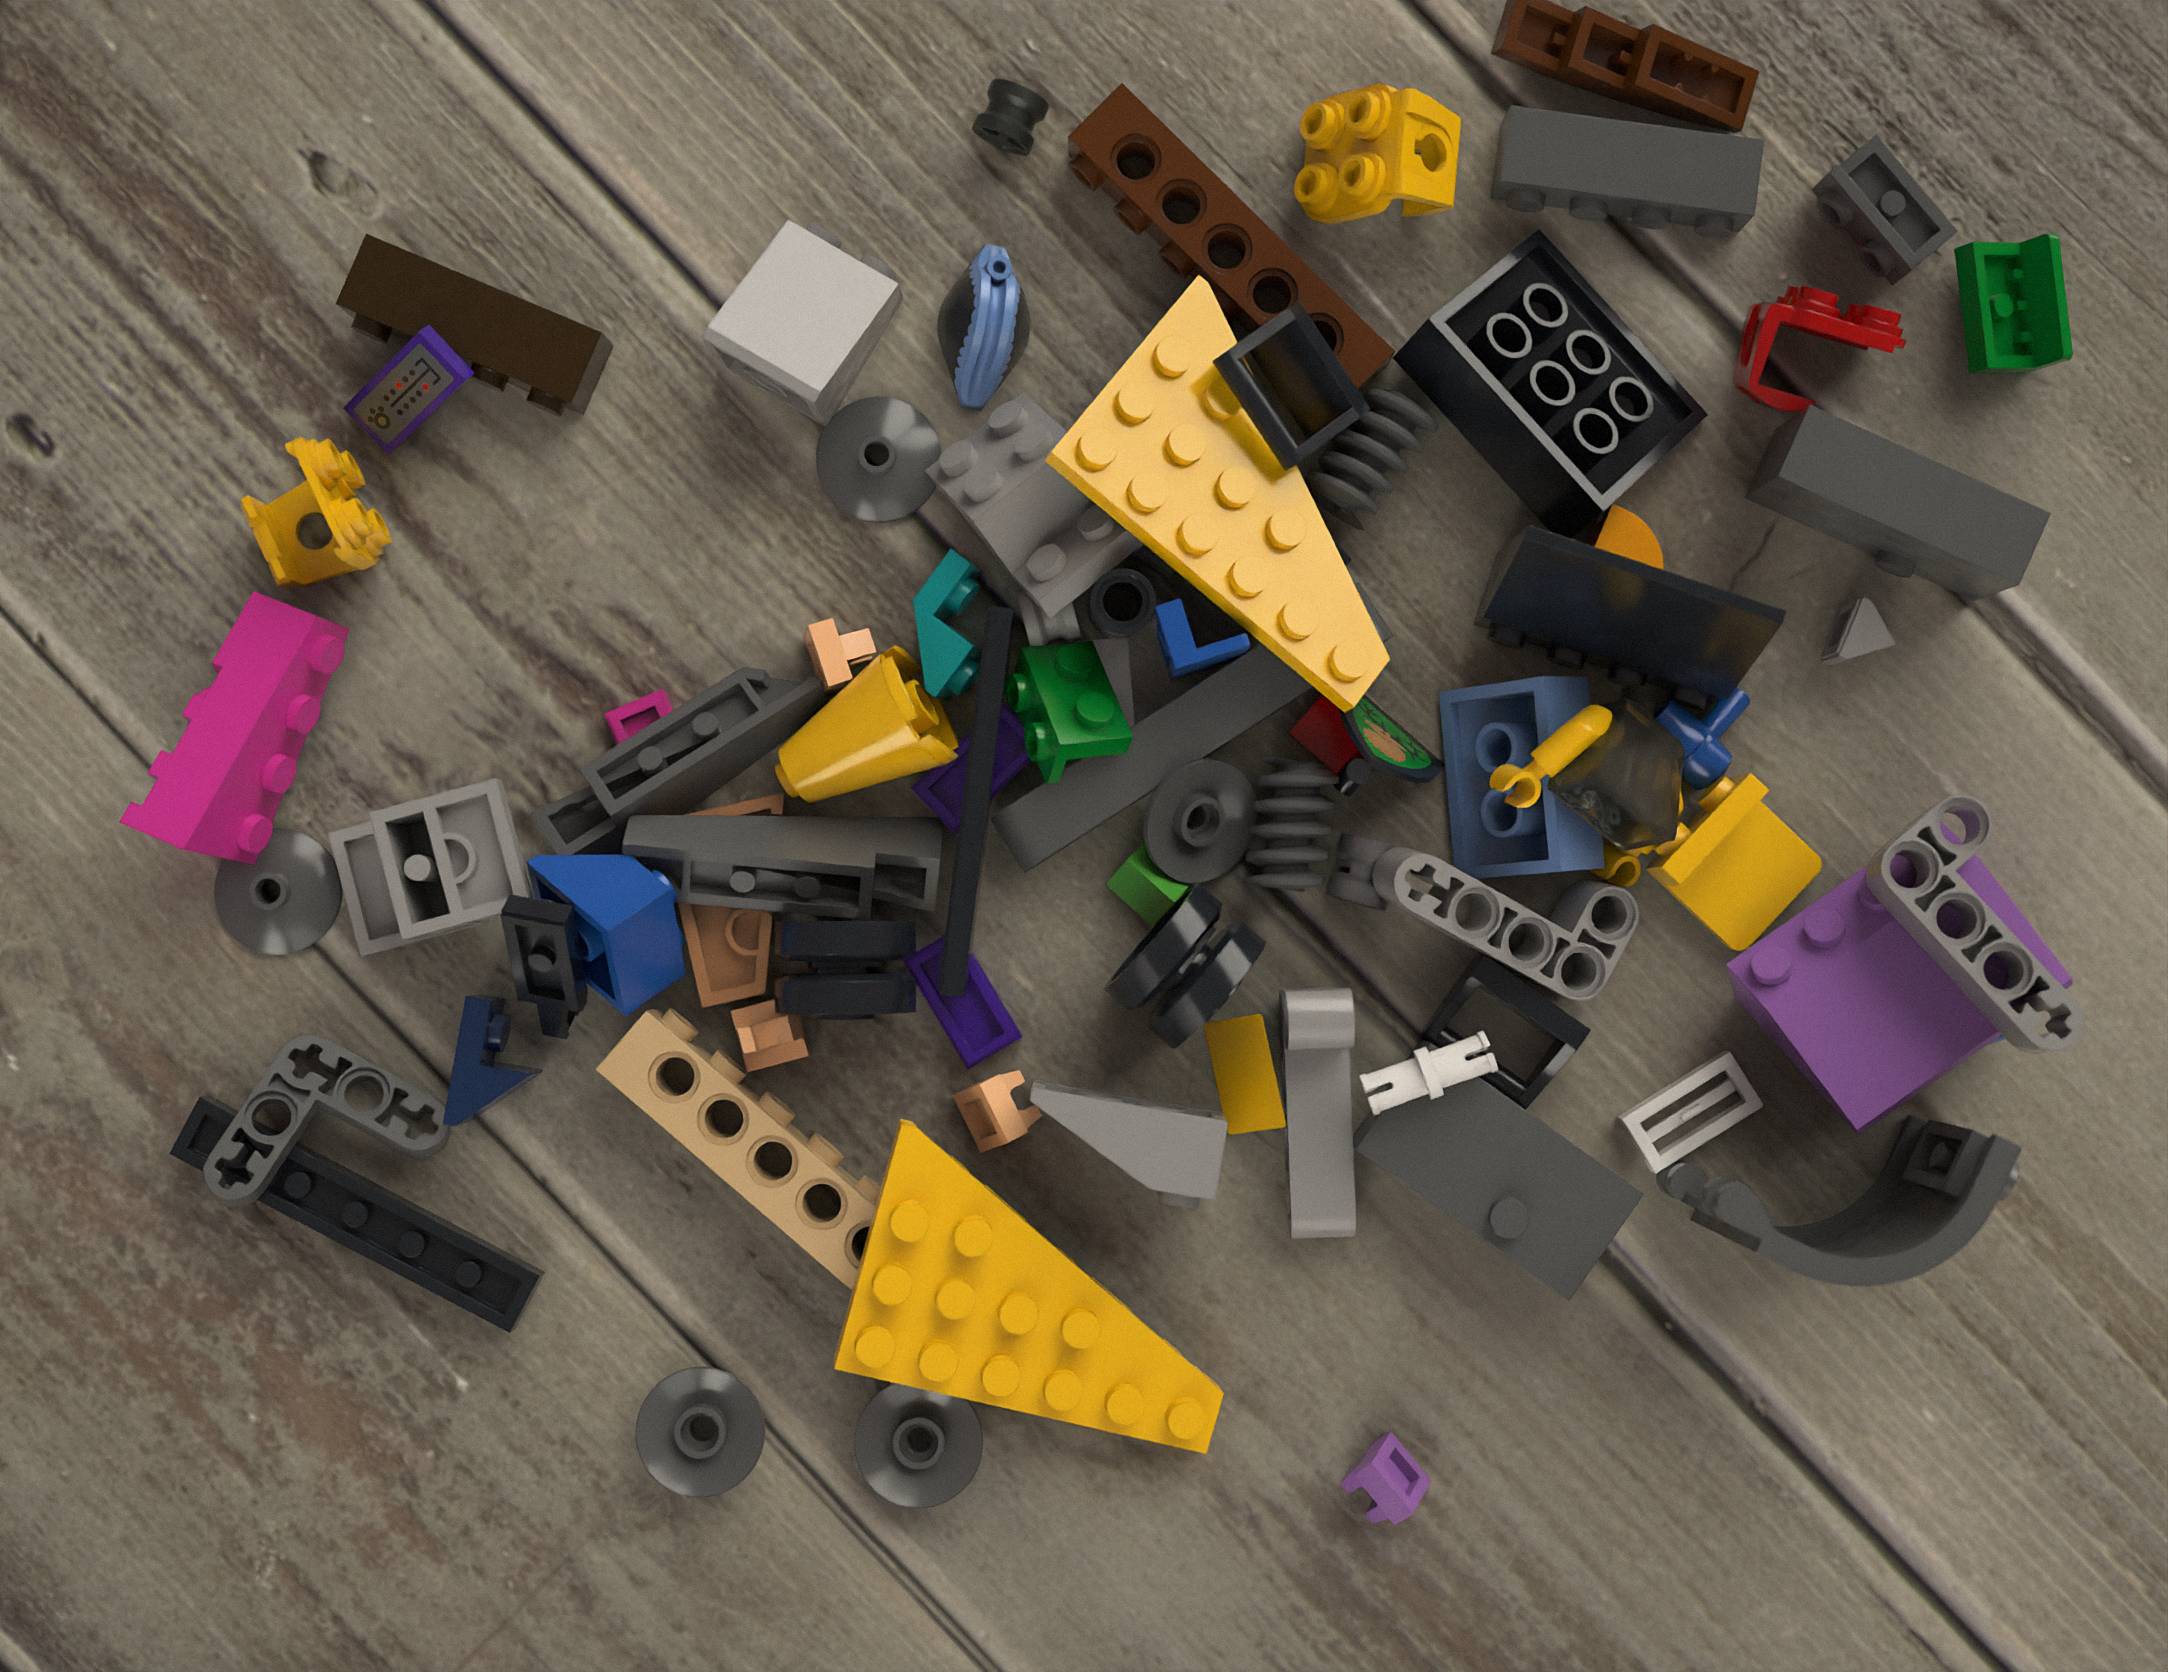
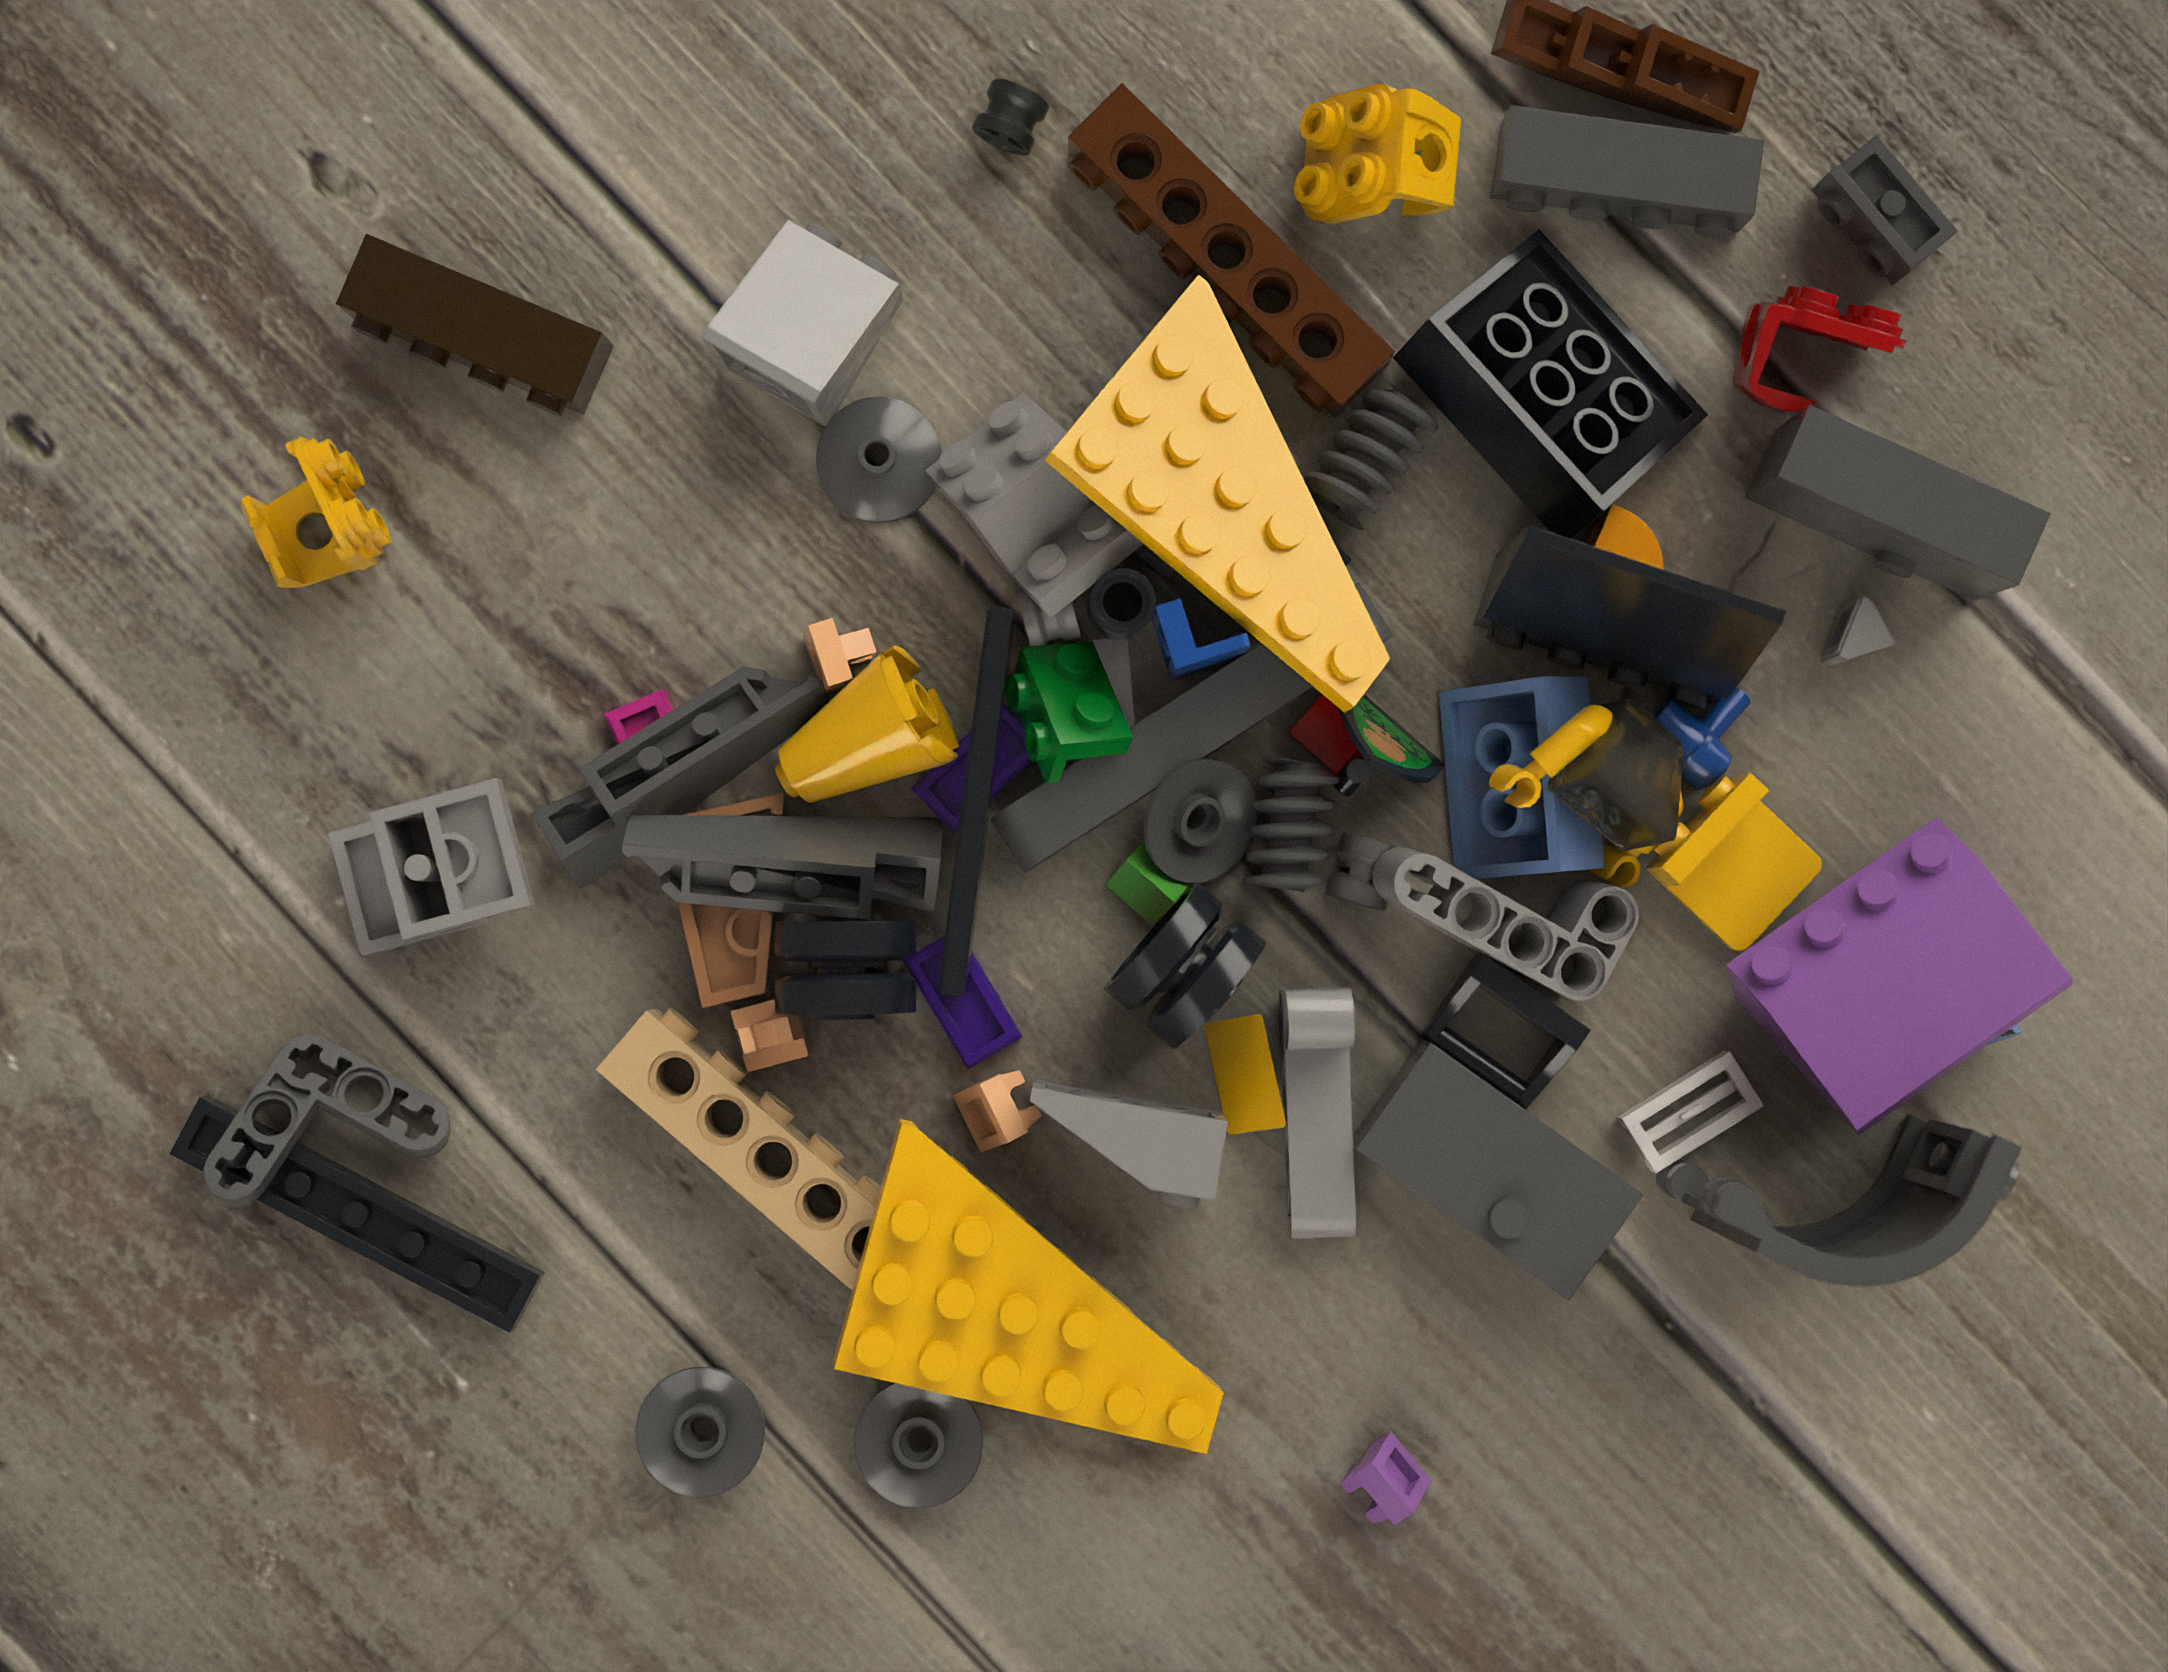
dark pink wedge [119,591,350,864] -> none
dark grey dish [214,828,343,955] -> none
tile [343,324,474,456] -> none
dark blue slope [443,995,543,1126] -> none
black hinge [500,894,588,1039] -> none
blue slope [526,855,686,1017] -> none
teal slope [913,549,983,702] -> none
medium blue hat [937,244,1031,411] -> none
black tile [1212,300,1370,471] -> none
white pin [1359,1031,1498,1115] -> none
light grey beam [1865,794,2084,1054] -> none
green bracket [1954,234,2073,374] -> none

